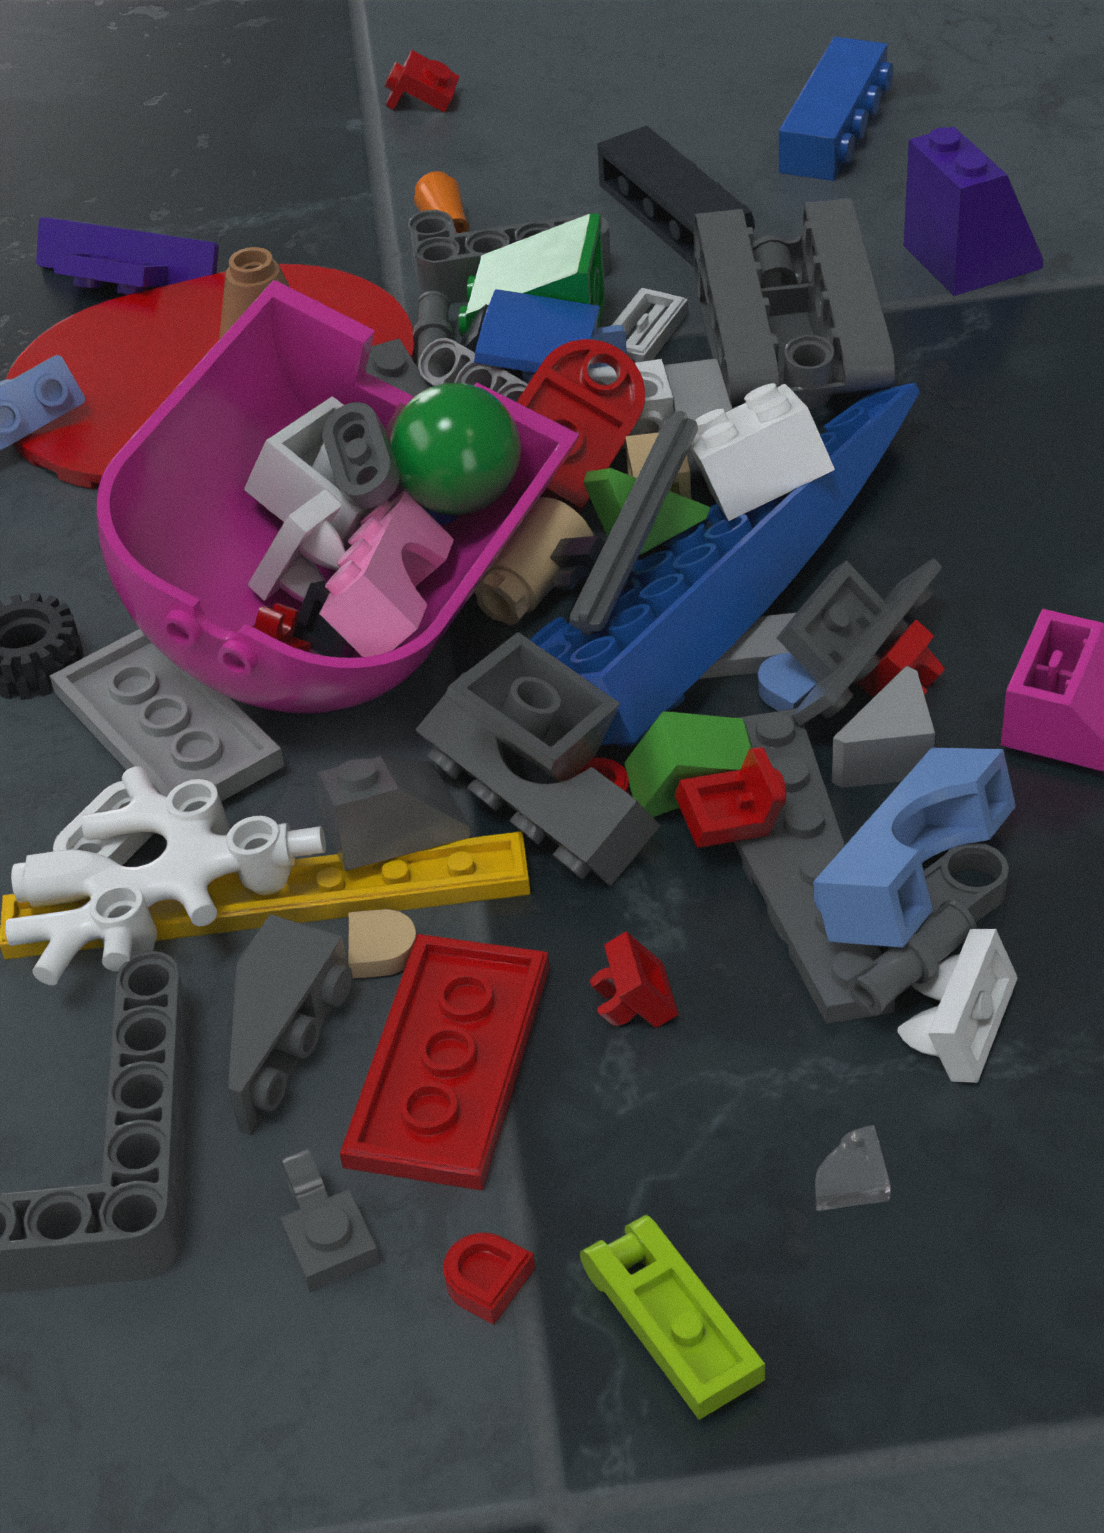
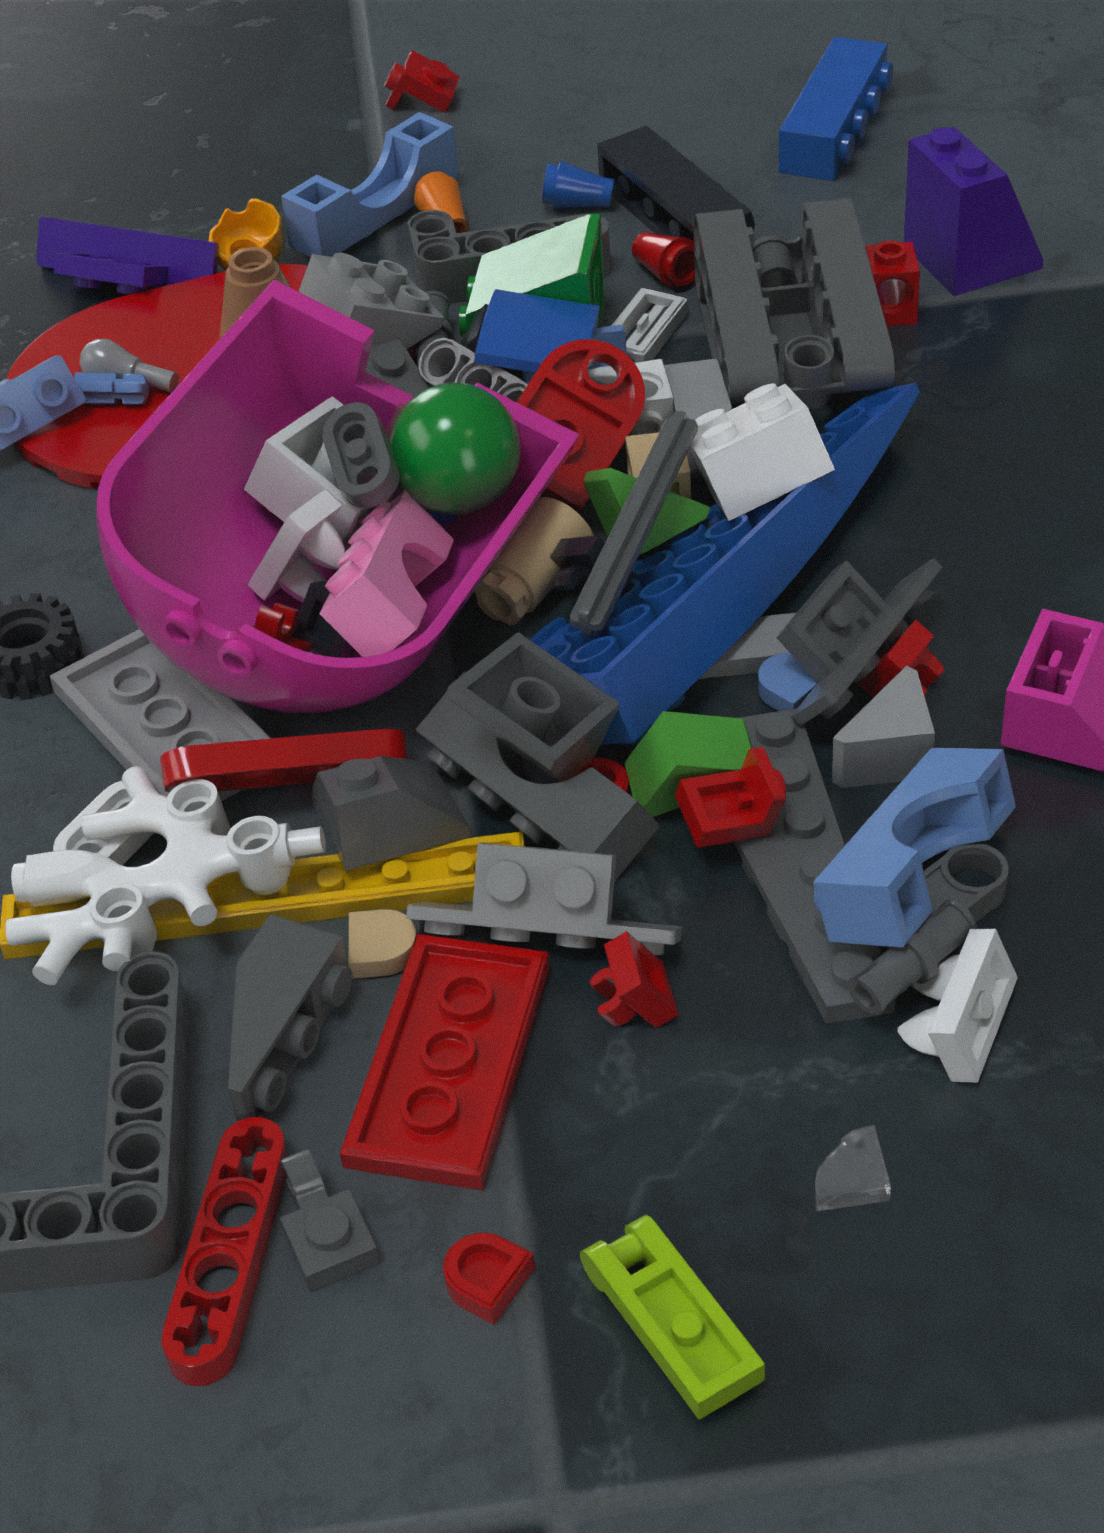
none -> medium blue axle [74,372,149,406]
none -> light grey piece [79,339,179,393]
none -> red beam [160,729,408,793]
none -> red beam [161,1117,289,1387]
none -> light orange hair [208,199,284,271]
none -> medium blue arch [281,112,459,257]
none -> light grey slope [299,253,445,350]
none -> light grey bracket [406,843,682,955]
none -> blue cone [542,160,614,210]
none -> red cone [632,232,695,287]
none -> red brick [865,240,920,326]

